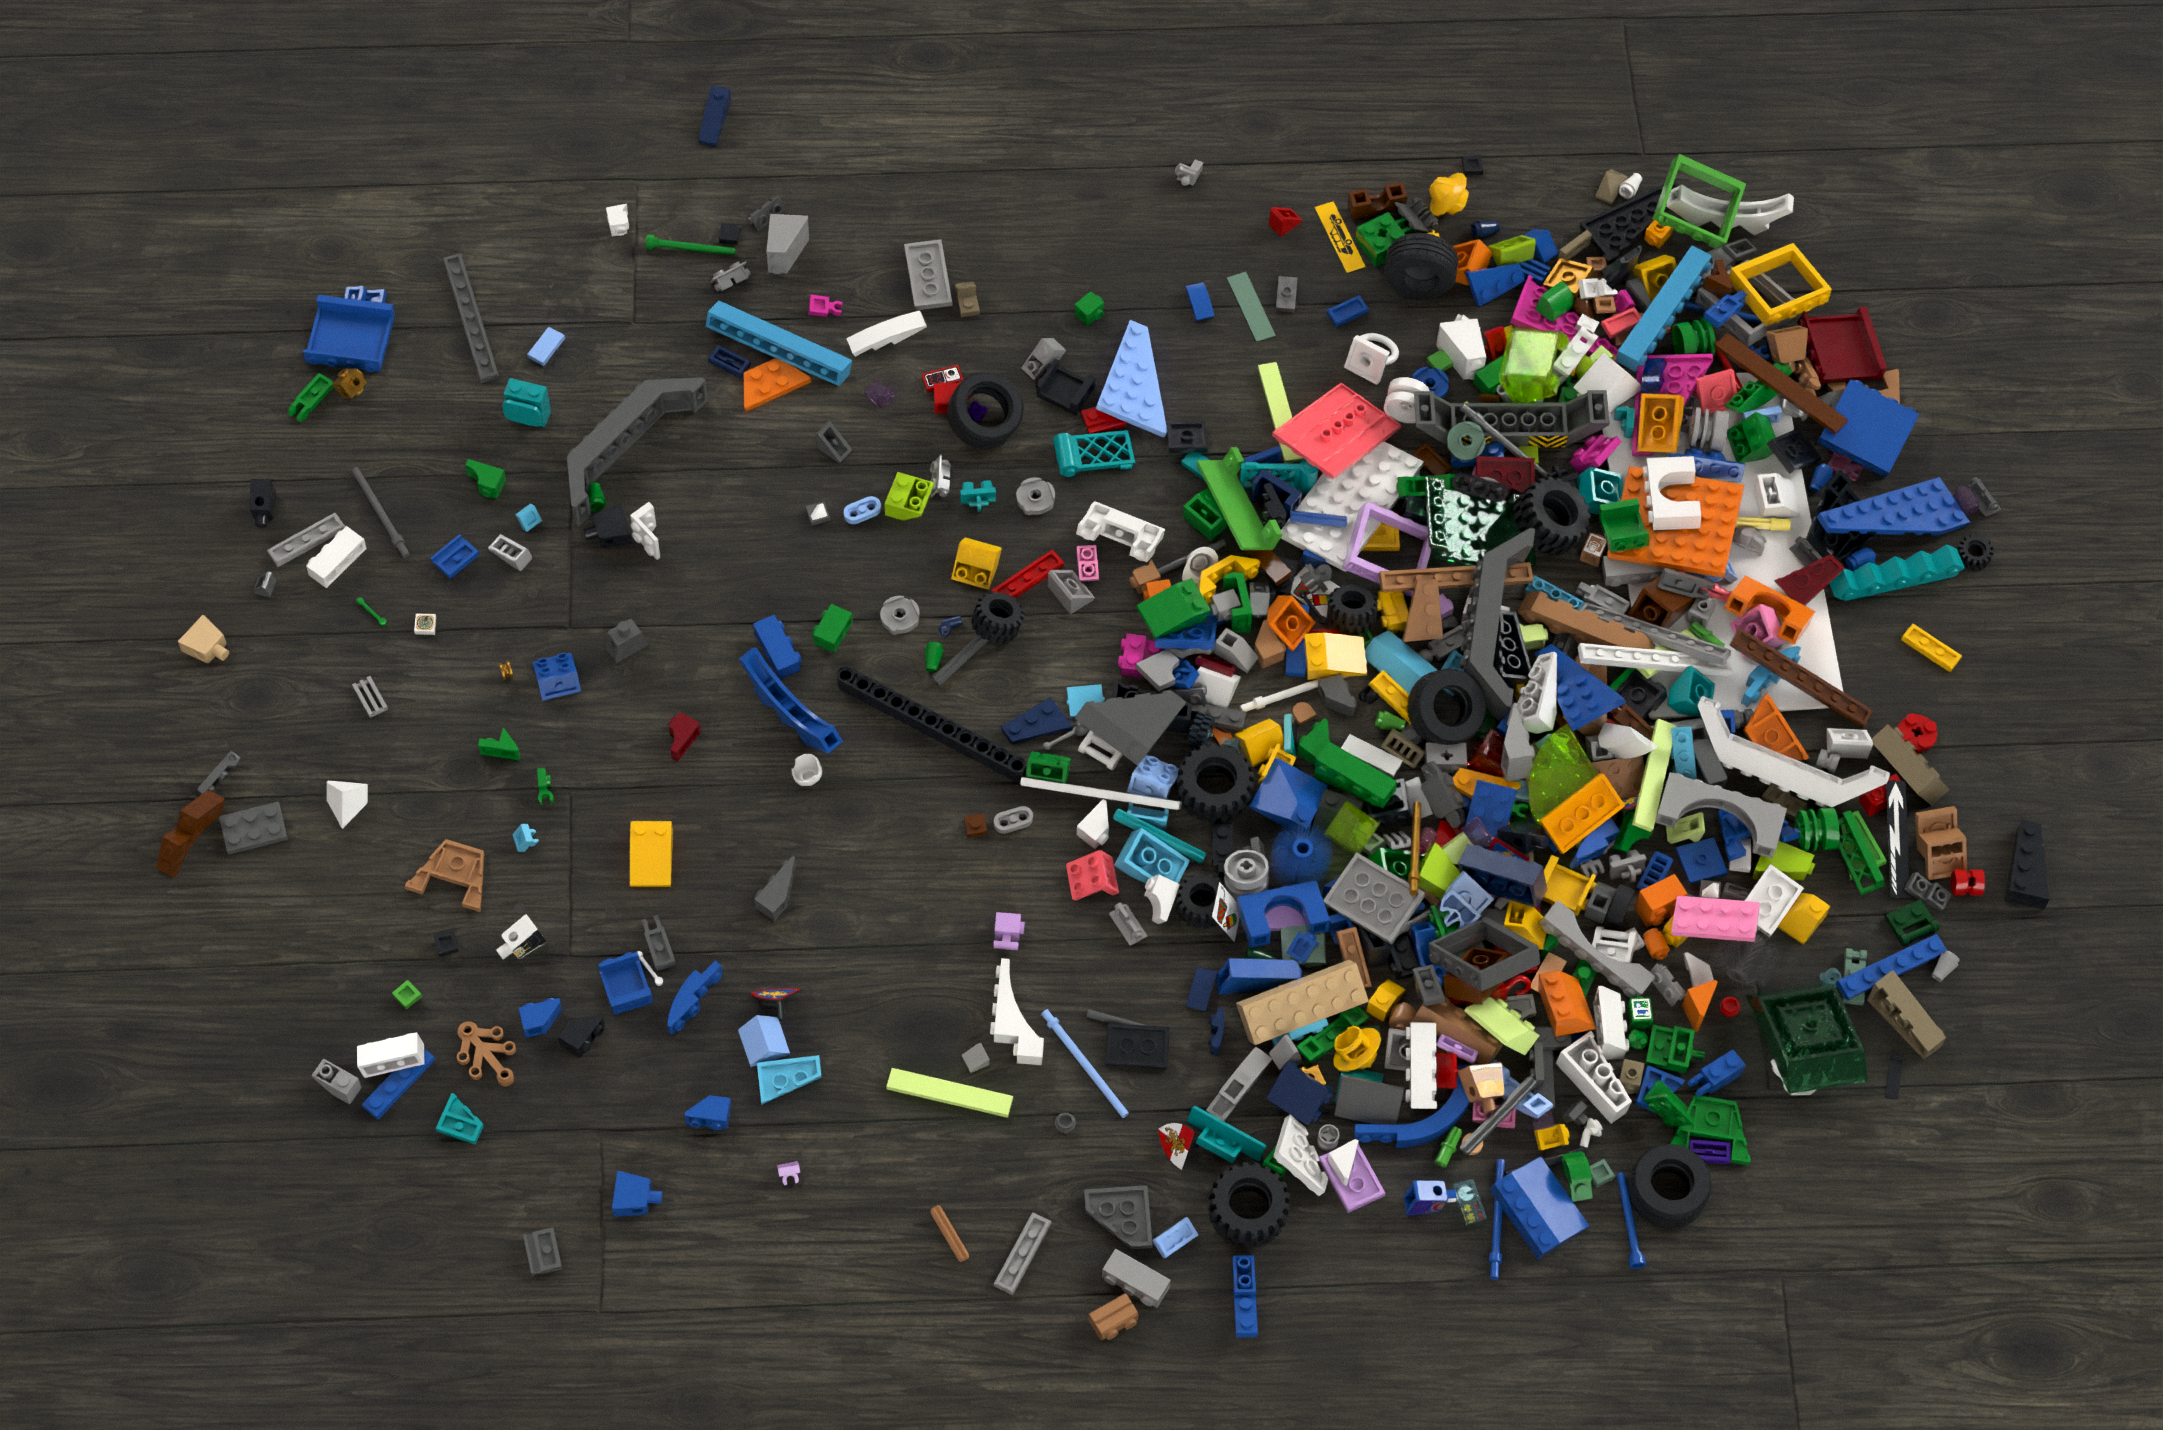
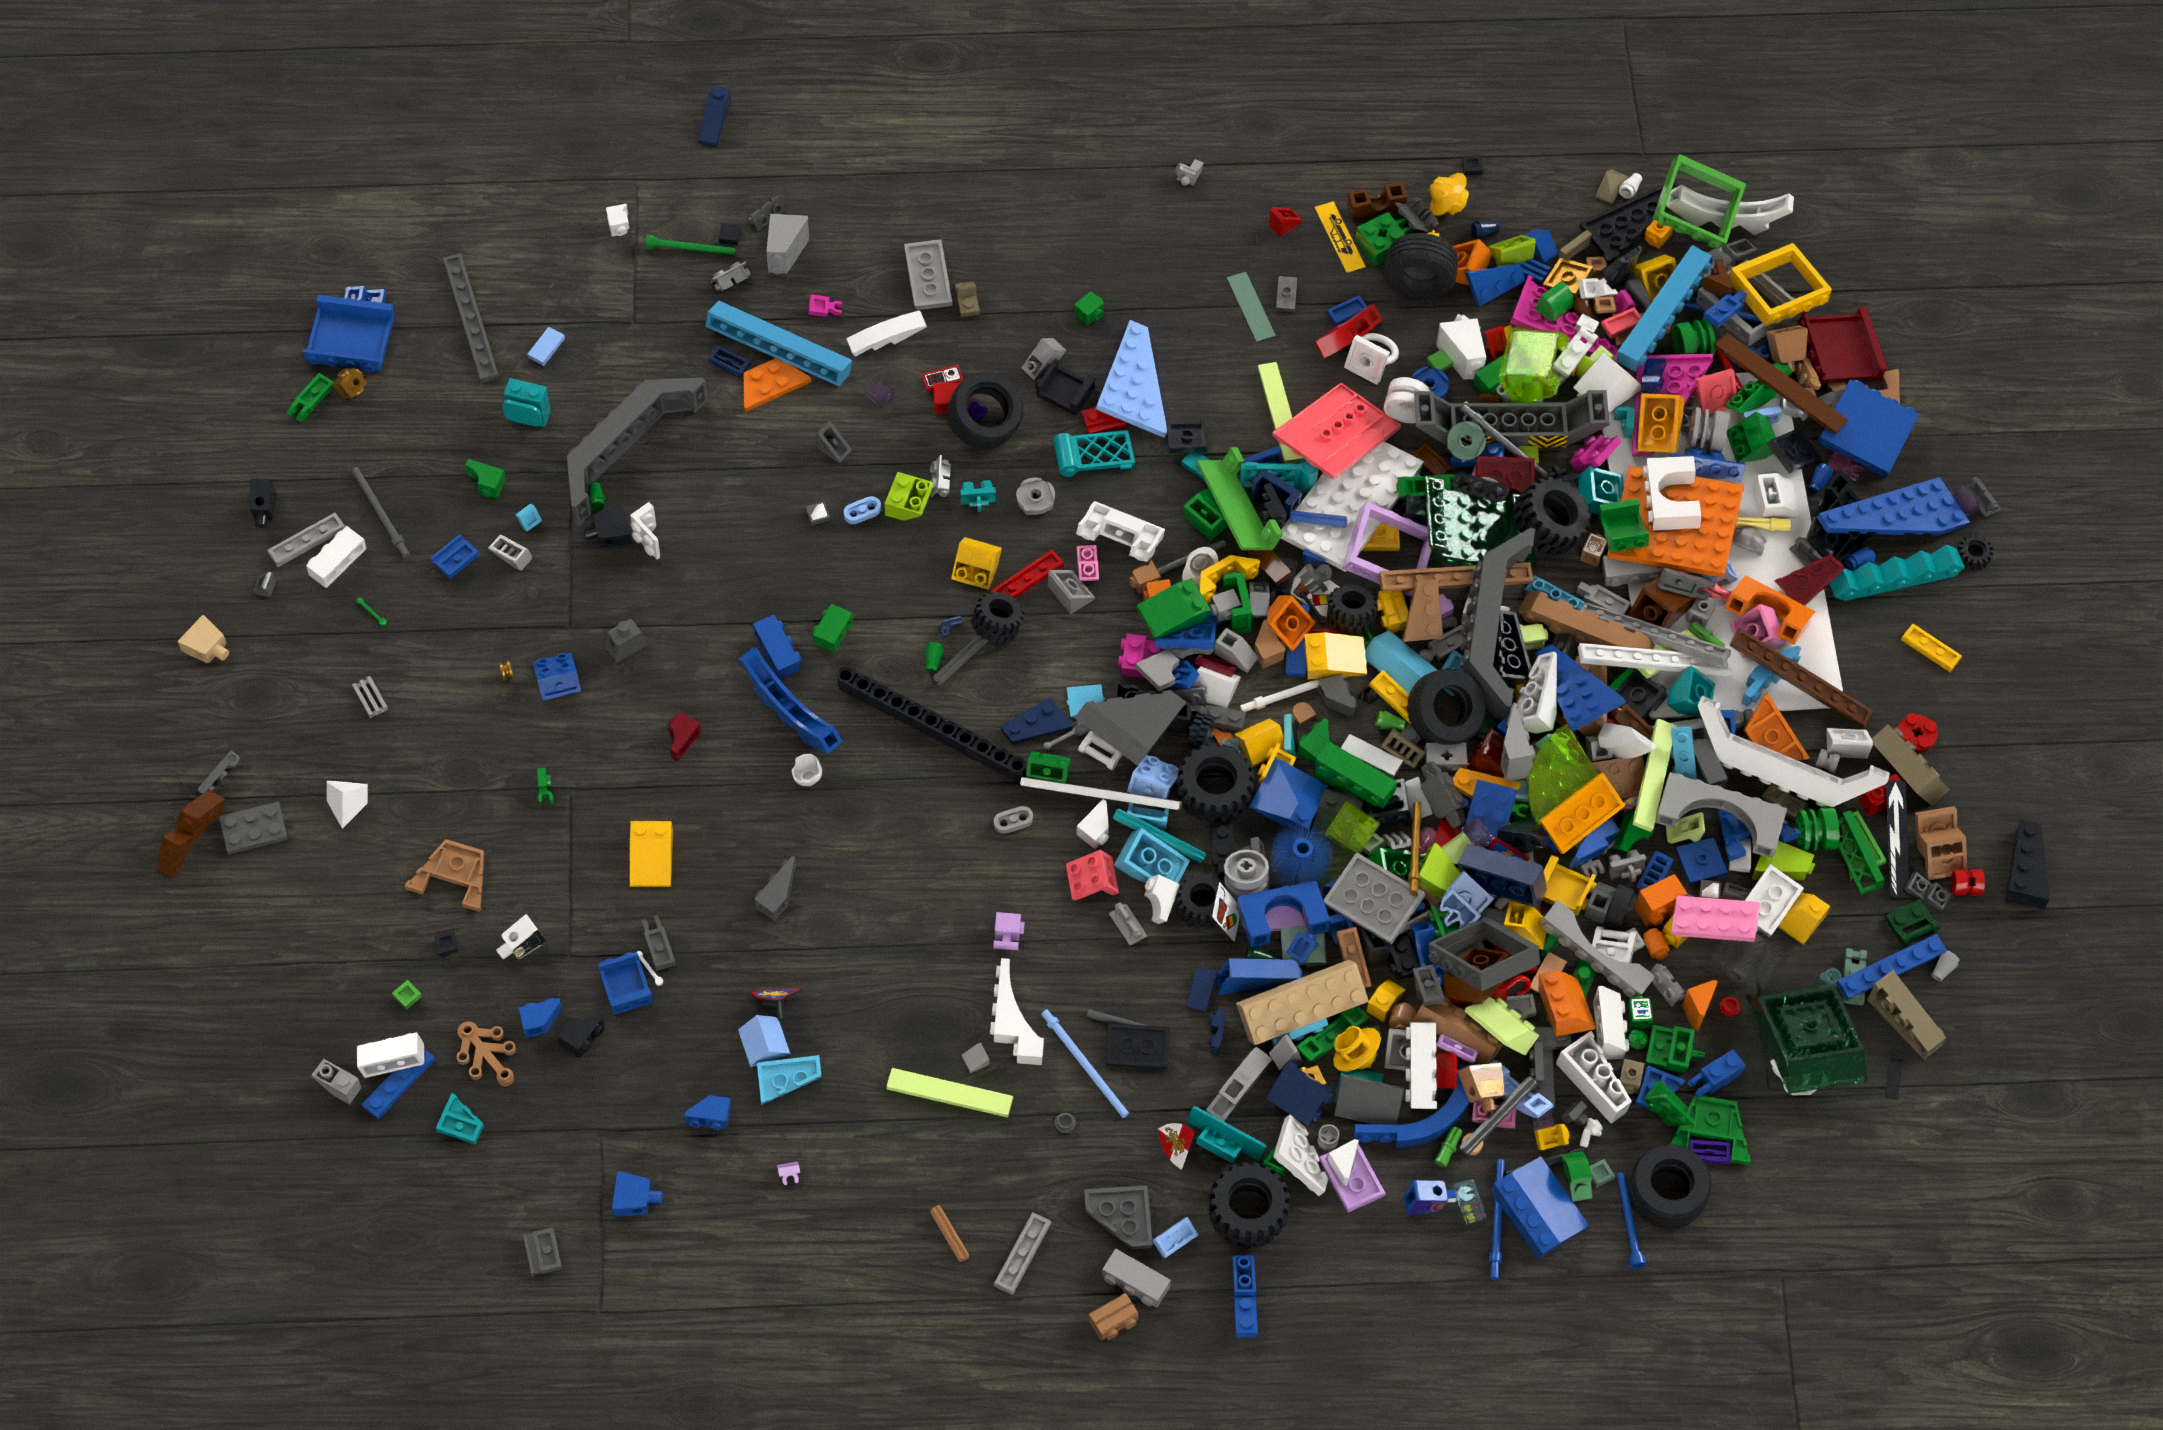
tile [414,614,436,635] -> none
green slope [478,728,520,760] -> none
medium azure tile [513,824,539,852] -> none
blue slope [667,960,723,1035] -> none
light grey plate [880,596,920,635] -> none
reddish brown plate [964,813,987,838] -> none
blue slope [1185,282,1215,322] -> none
green plate [1559,376,1580,403] -> none
white slope [1683,952,1714,987] -> none
none -> red slope [1314,304,1383,358]

